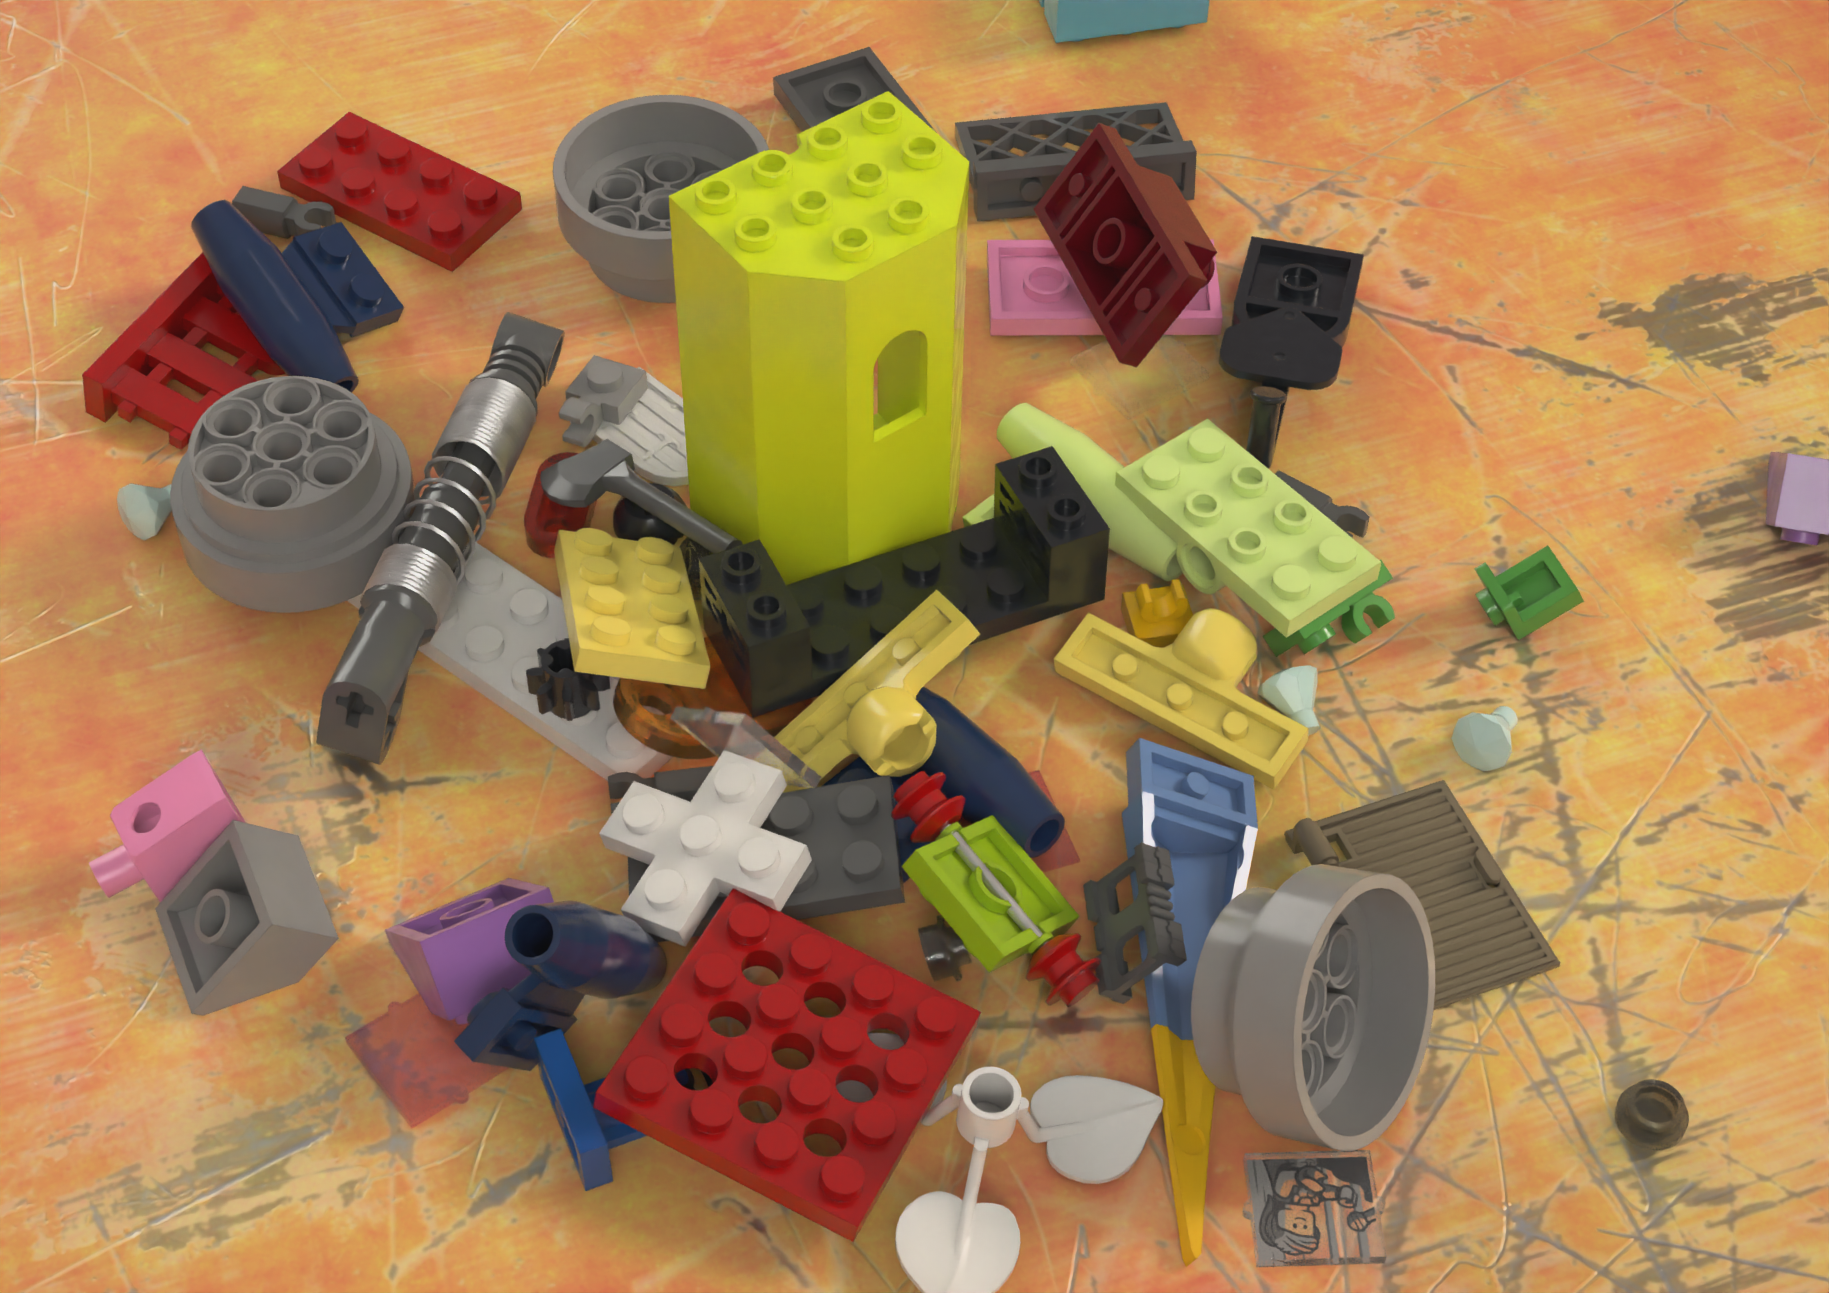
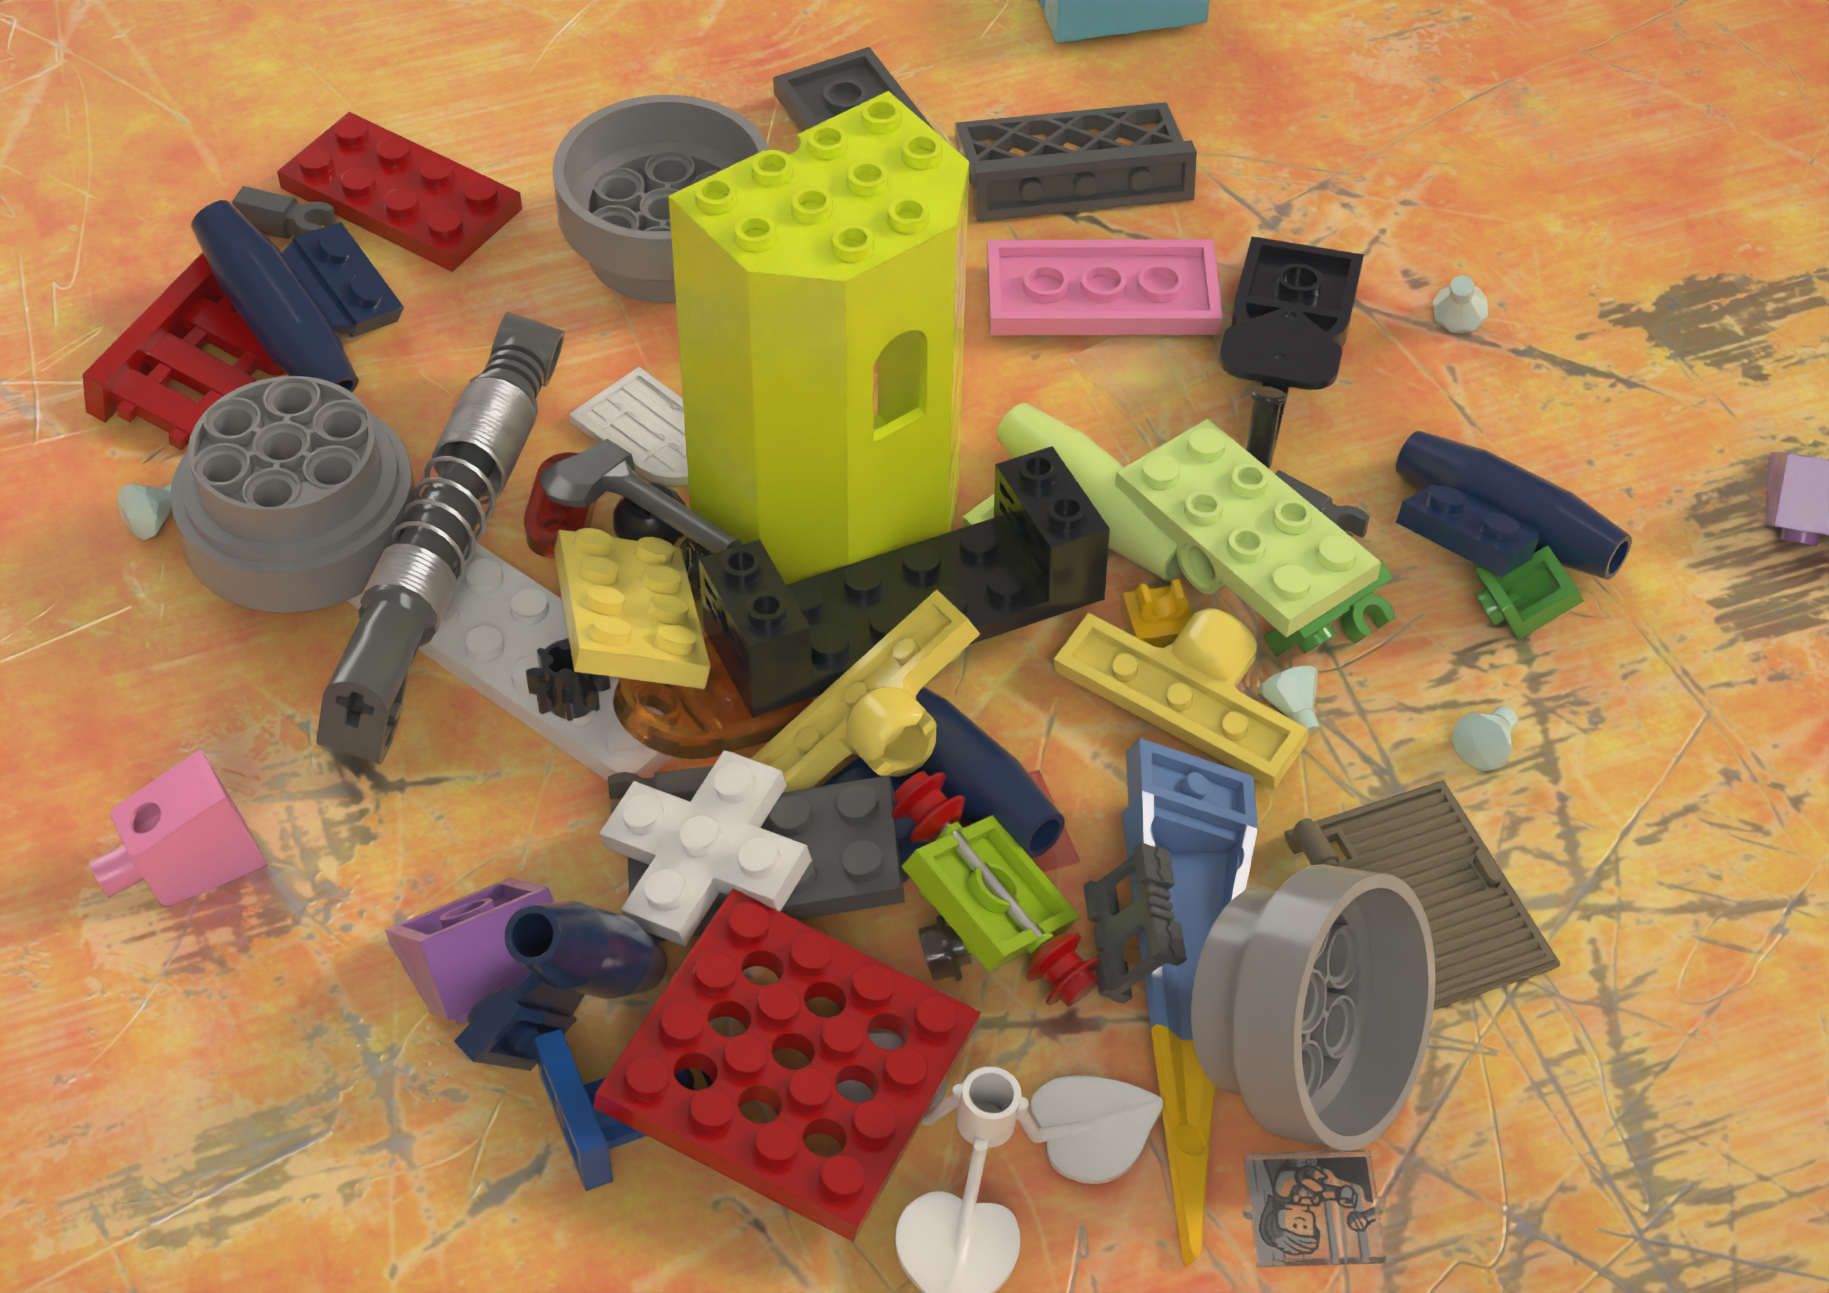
light grey slope [155,820,339,1016] -> none
piece [345,993,509,1129] -> none
light grey plate [559,355,648,447] -> none
clear piece [670,707,821,789] -> none
dark red brick [1034,123,1217,368] -> none
clear smoke plate [1615,1079,1689,1150] -> none
none -> dark blue plate [1396,431,1632,580]
none -> light aqua rock [1433,275,1488,333]

